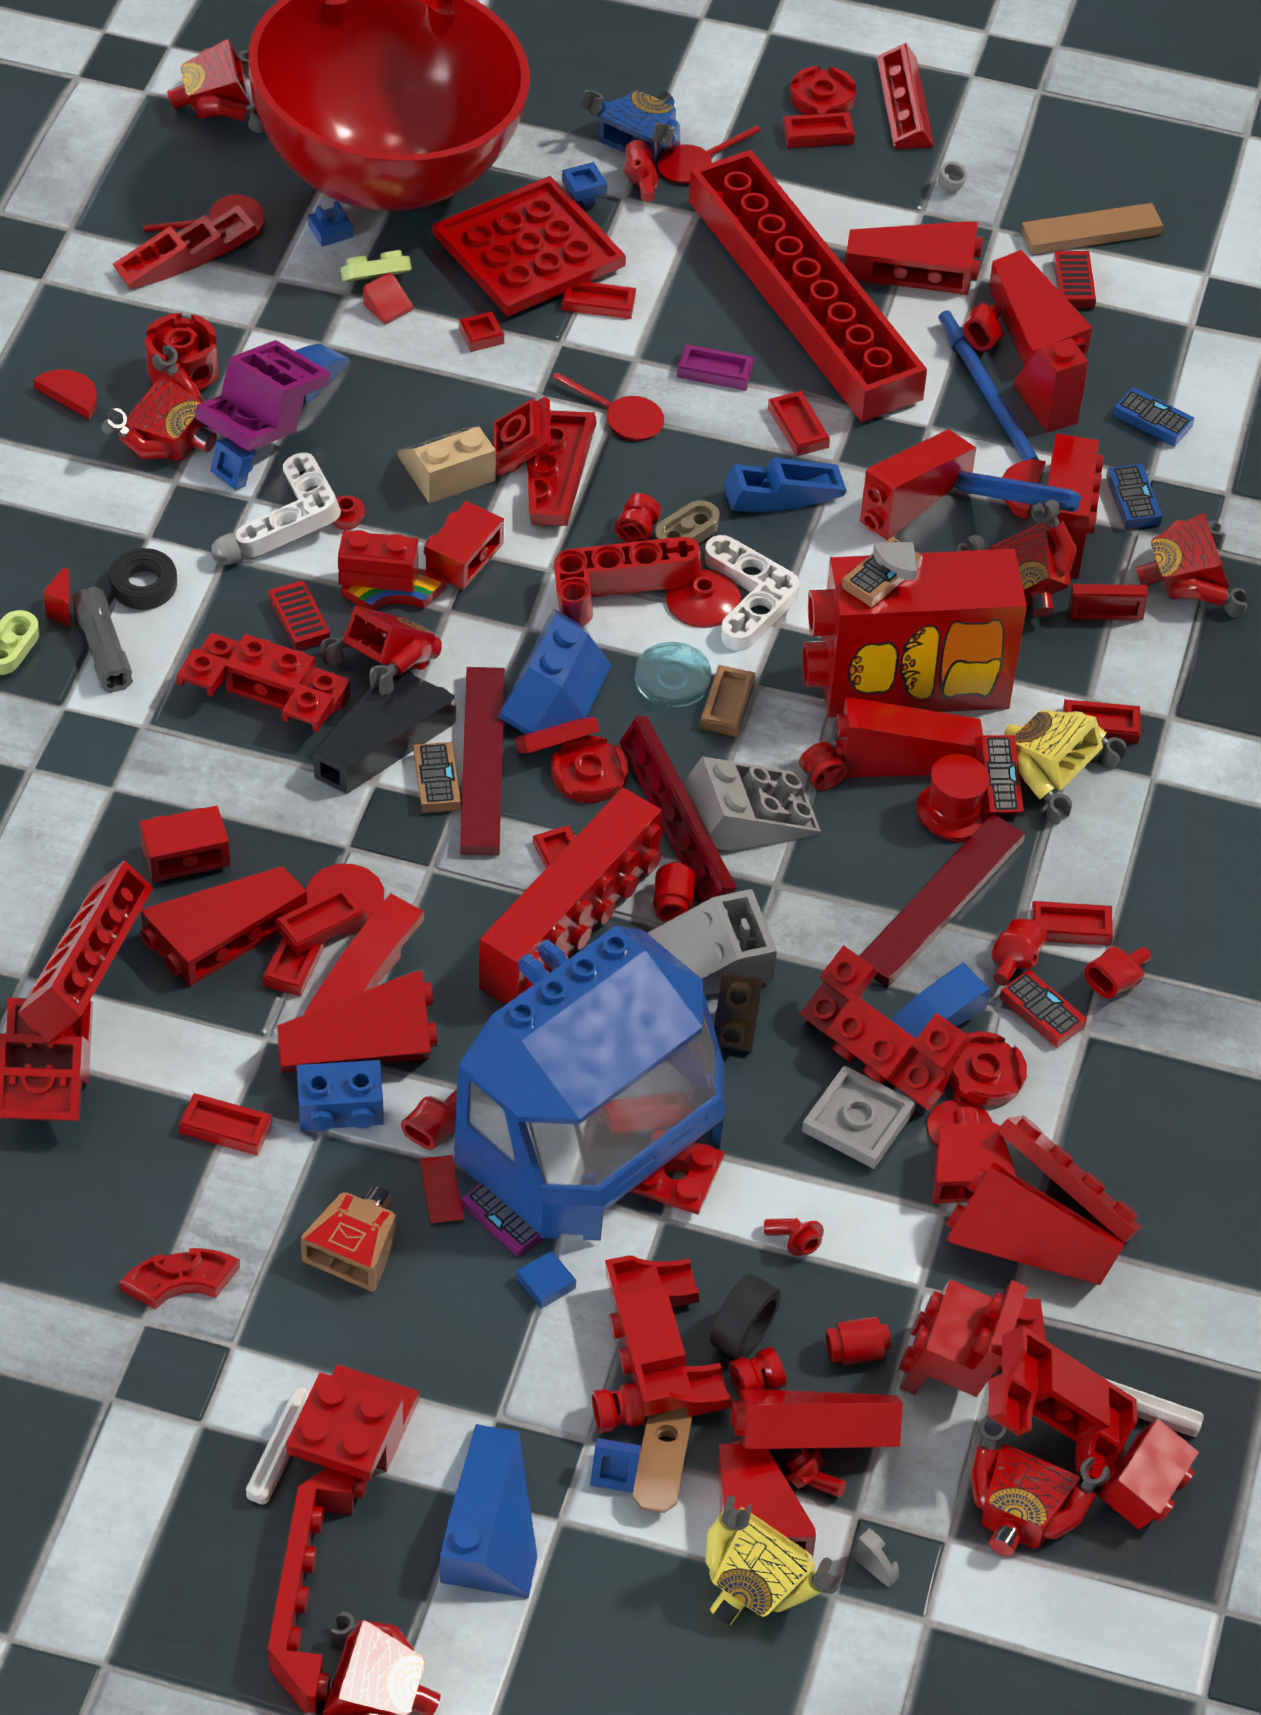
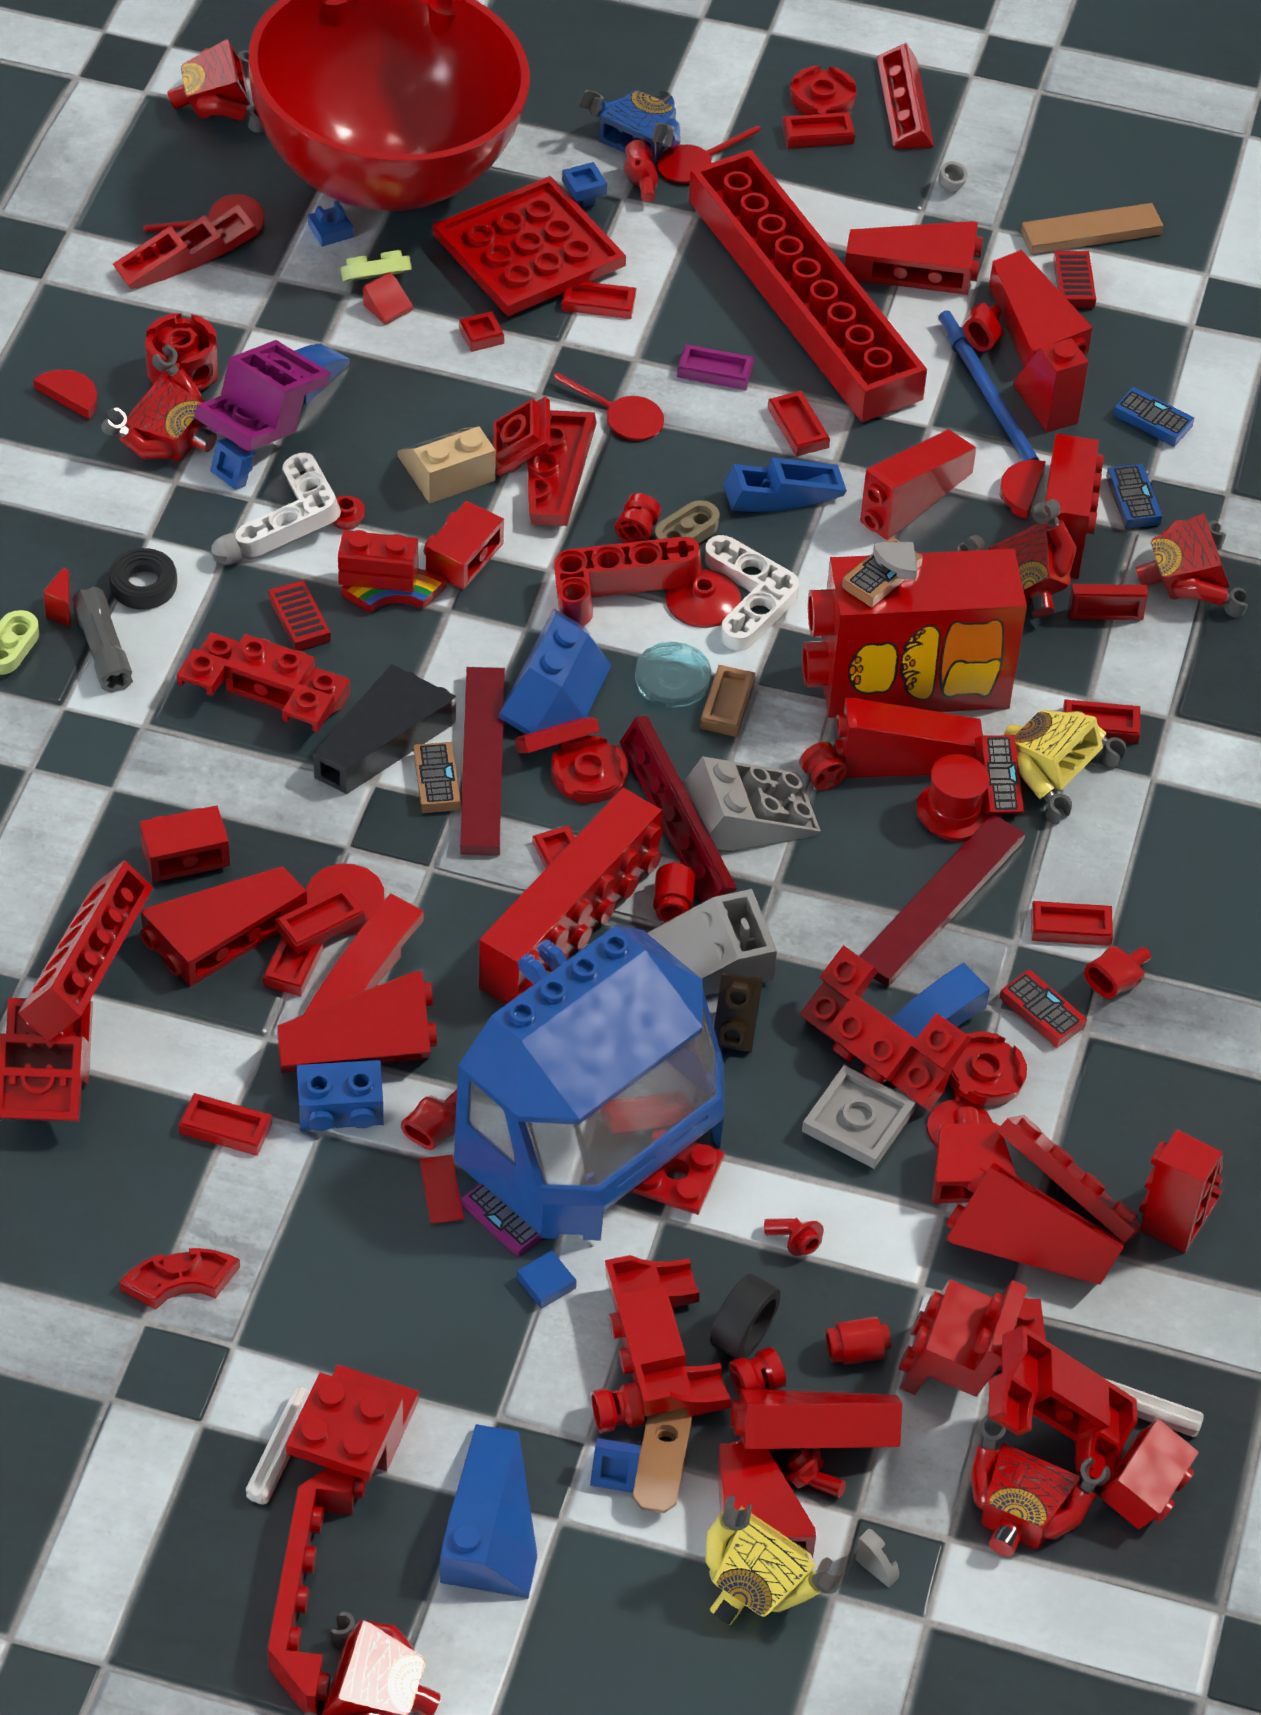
medium nougat torso [301,1186,396,1292] -> none
red torso [320,606,442,695] -> none
blue axle [955,471,1082,512] -> none
red piece [991,919,1048,986] -> none
none -> red wedge [1139,1129,1223,1253]

